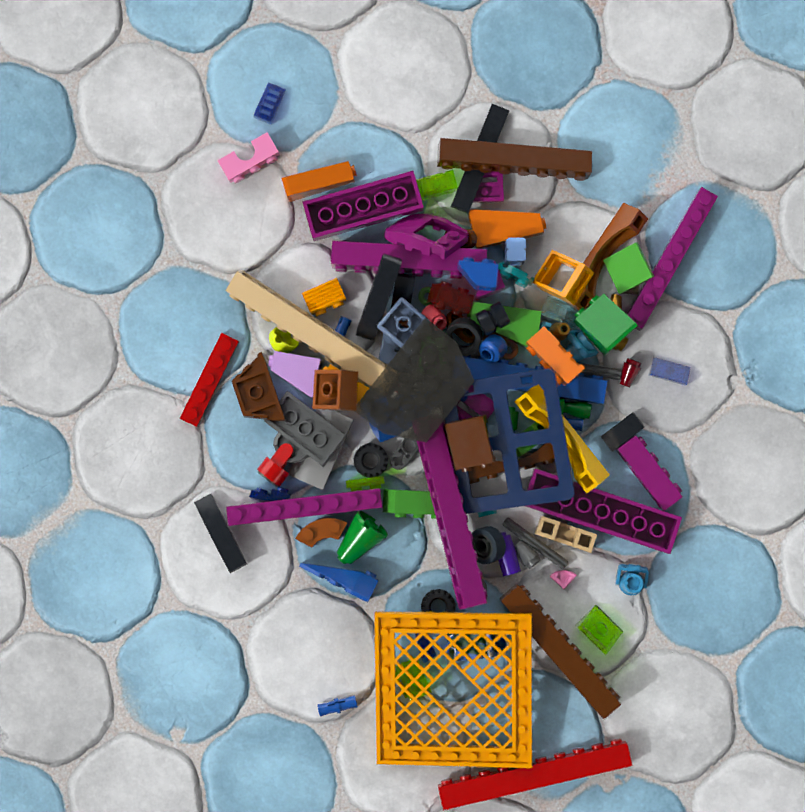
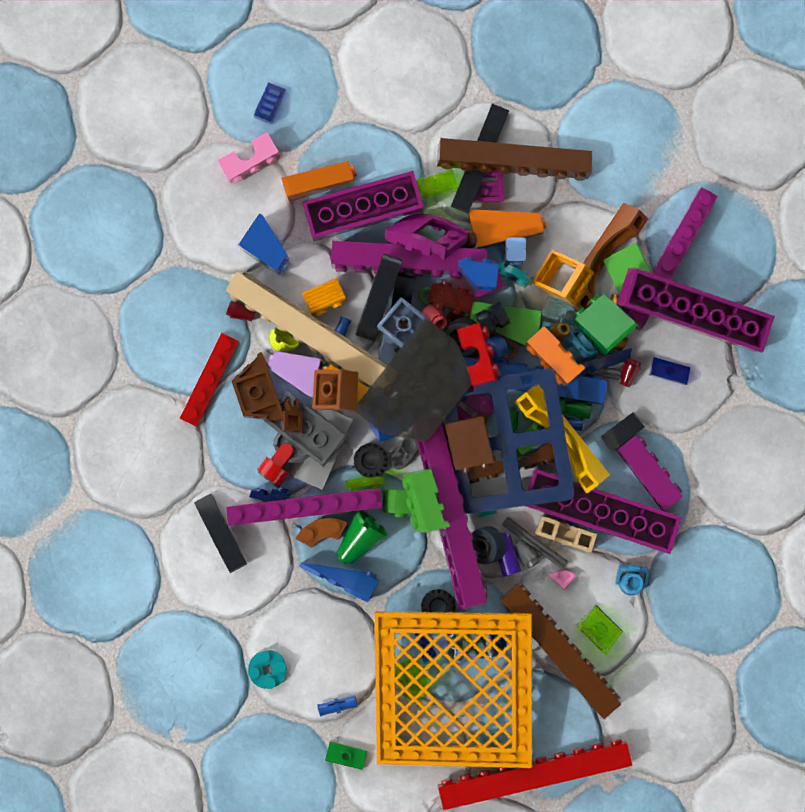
none -> dark red cone [226,301,255,322]
none -> blue slope [238,213,290,275]
none -> teal plate [248,650,287,689]
none -> reddish brown plate [282,398,303,433]
none -> green plate [325,741,367,770]
none -> bright green wedge [402,469,450,532]
none -> red arch [457,323,500,387]
none -> dark blue sticker [582,348,632,375]
none -> magenta brick [616,268,775,353]

